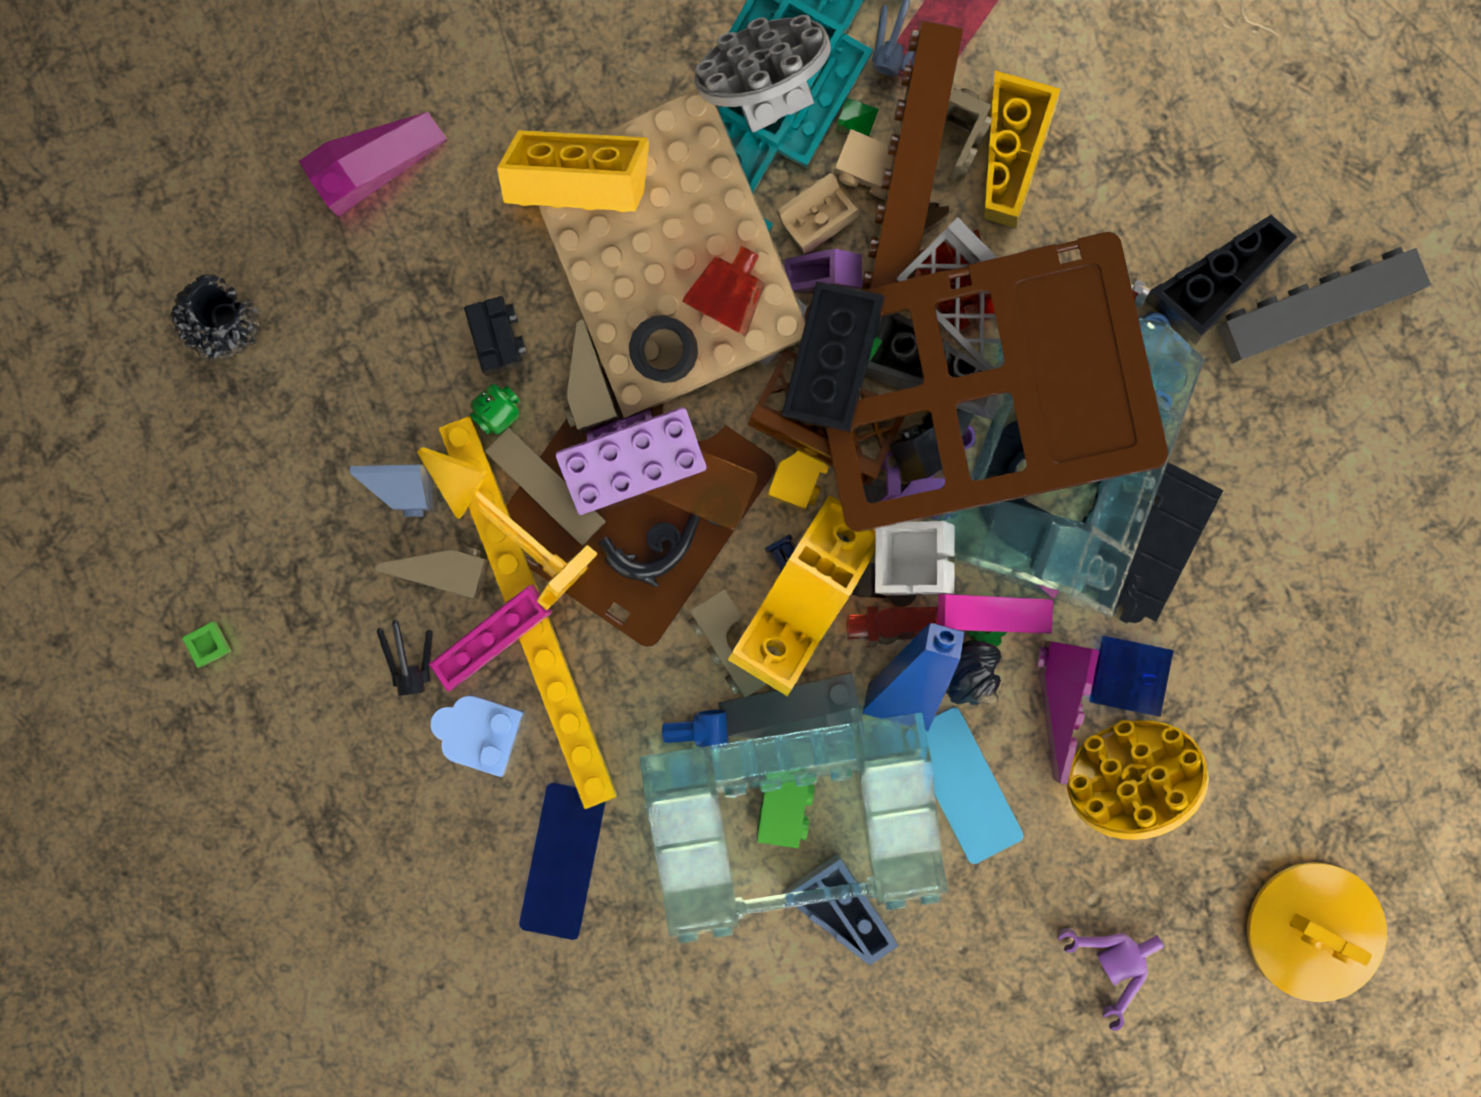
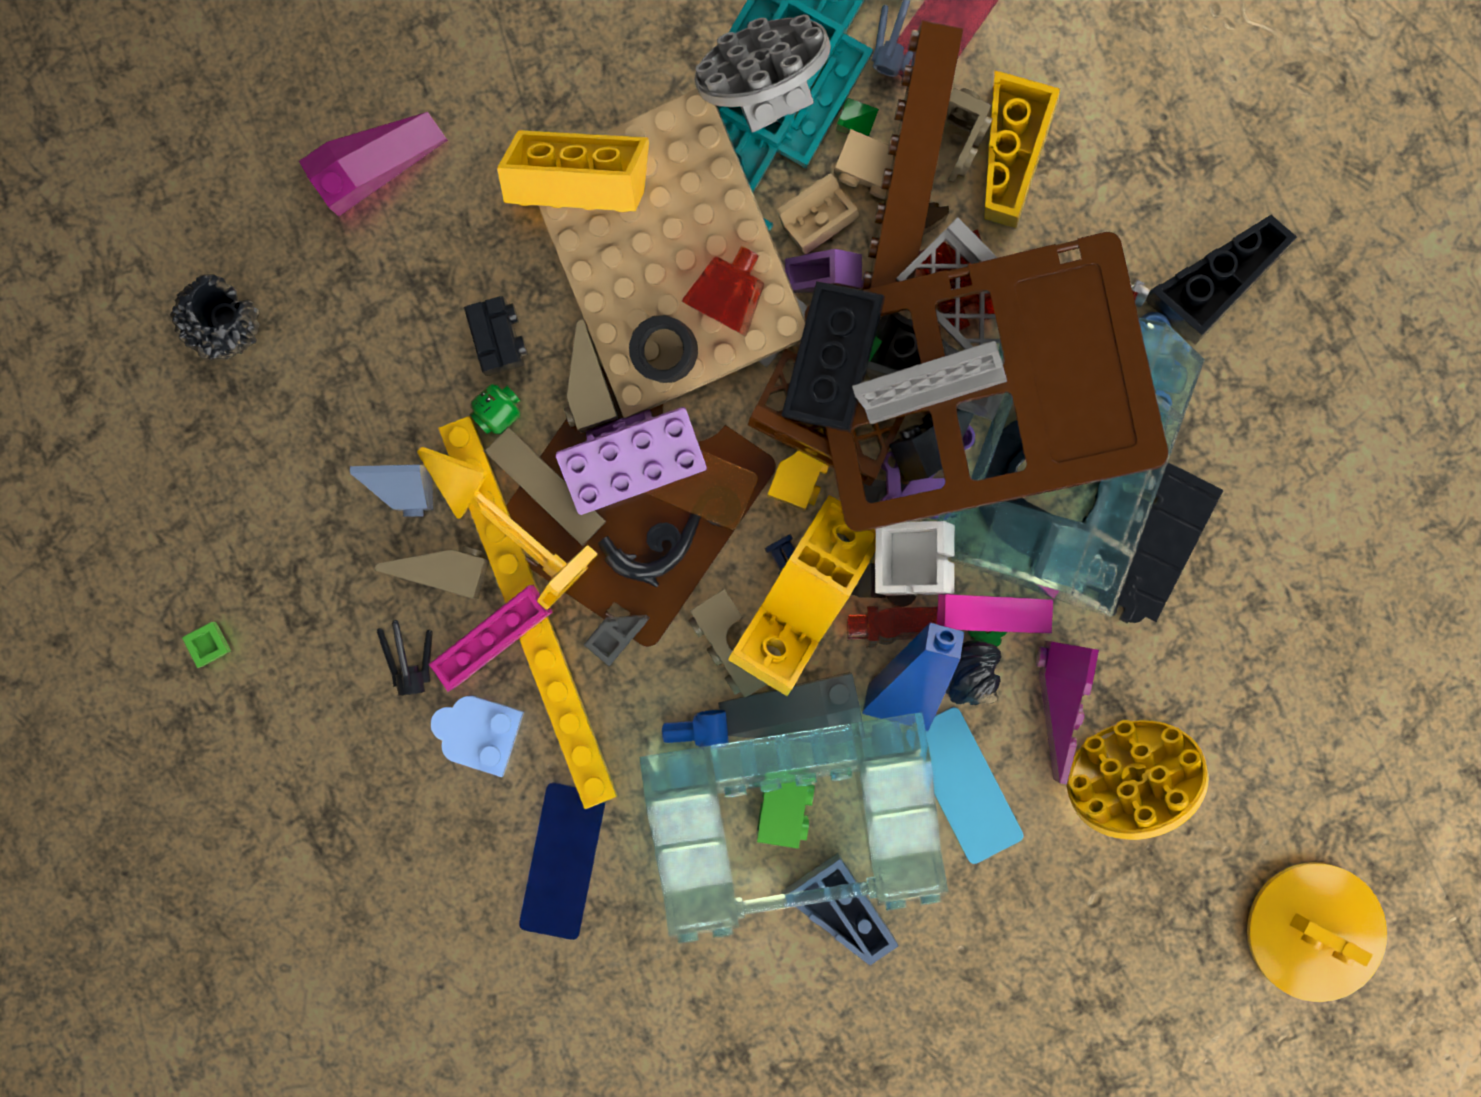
medium lavender piece [1057,928,1164,1031] -> none
clear blue slope [1089,636,1174,717] -> none
dark grey brick [1217,247,1431,364] -> none
none -> dark grey tile [584,615,650,666]
none -> light grey fence [852,341,1007,424]

